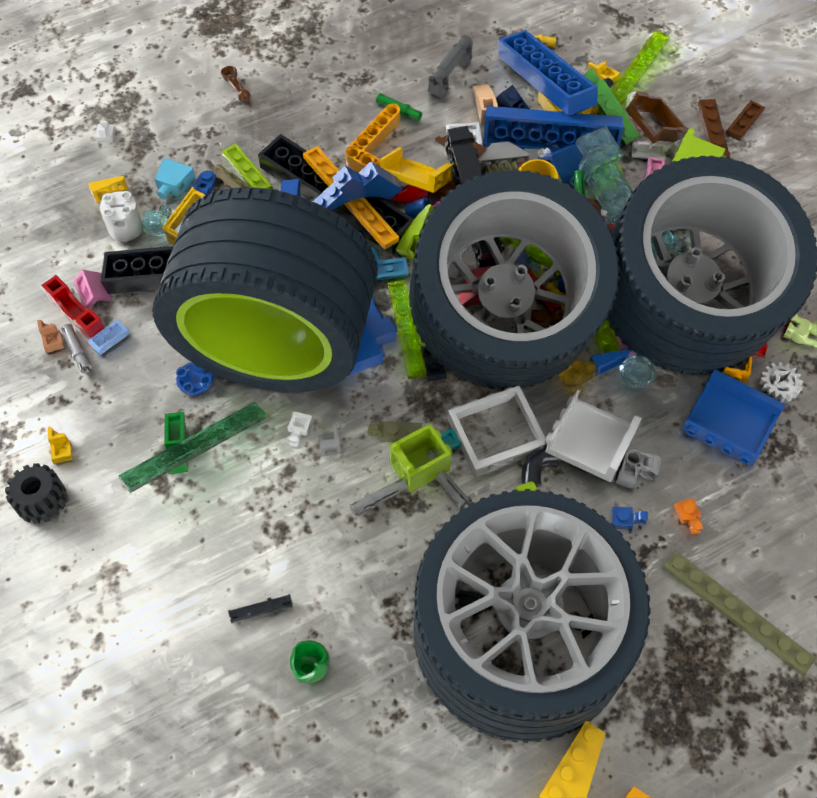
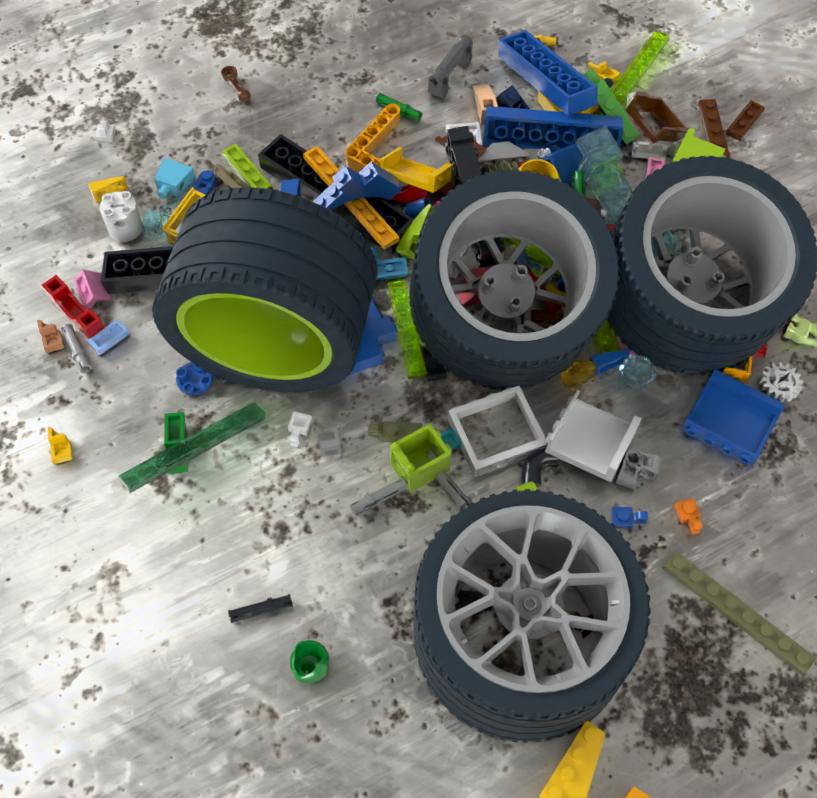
black wheel [5,463,67,524] -> none

